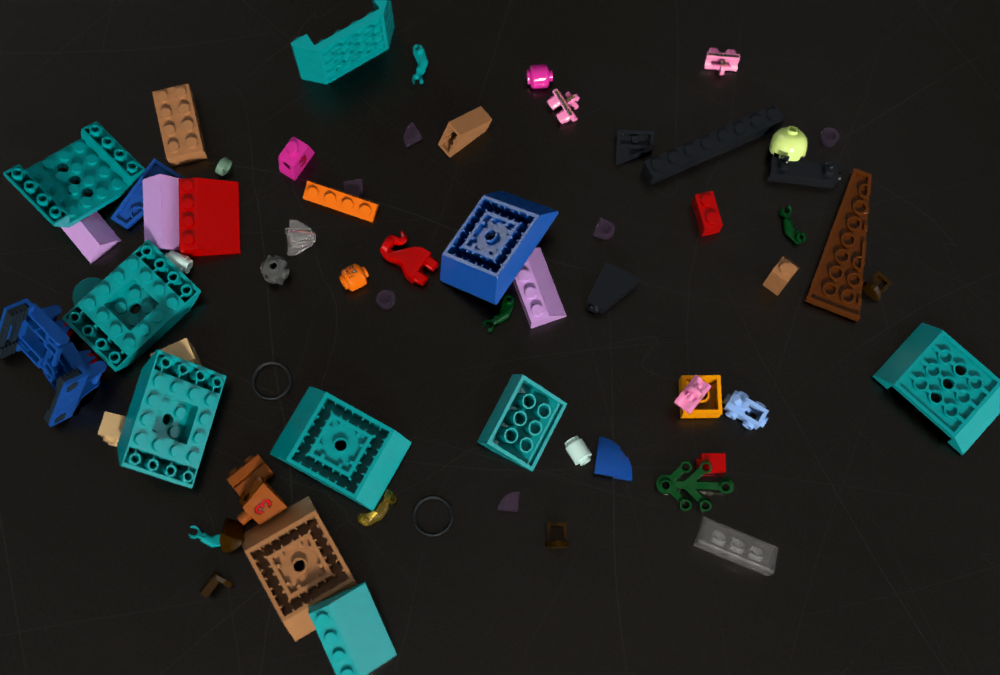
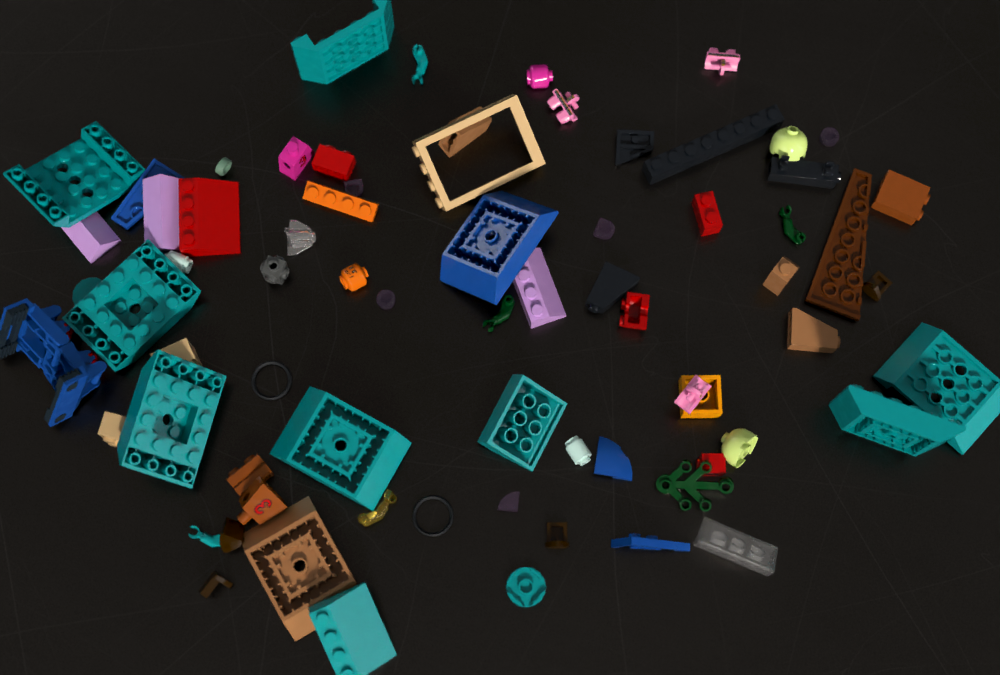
medium nougat brick [152,83,207,167] -> none
red hips [380,231,439,286] -> none
clear purple tile [404,122,422,148] -> none
light blue brick [723,390,769,430] -> none
none -> red brick [311,144,356,182]
none -> tan window [412,94,546,211]
none -> teal tile [506,567,546,608]
none -> blue wing [611,533,690,552]
none -> red cylinder [619,292,650,330]
none -> yellowish green cylinder [721,428,758,468]
none -> medium nougat slope [787,308,841,353]
none -> teal slope [829,384,967,457]
none -> dark orange brick [871,170,931,225]

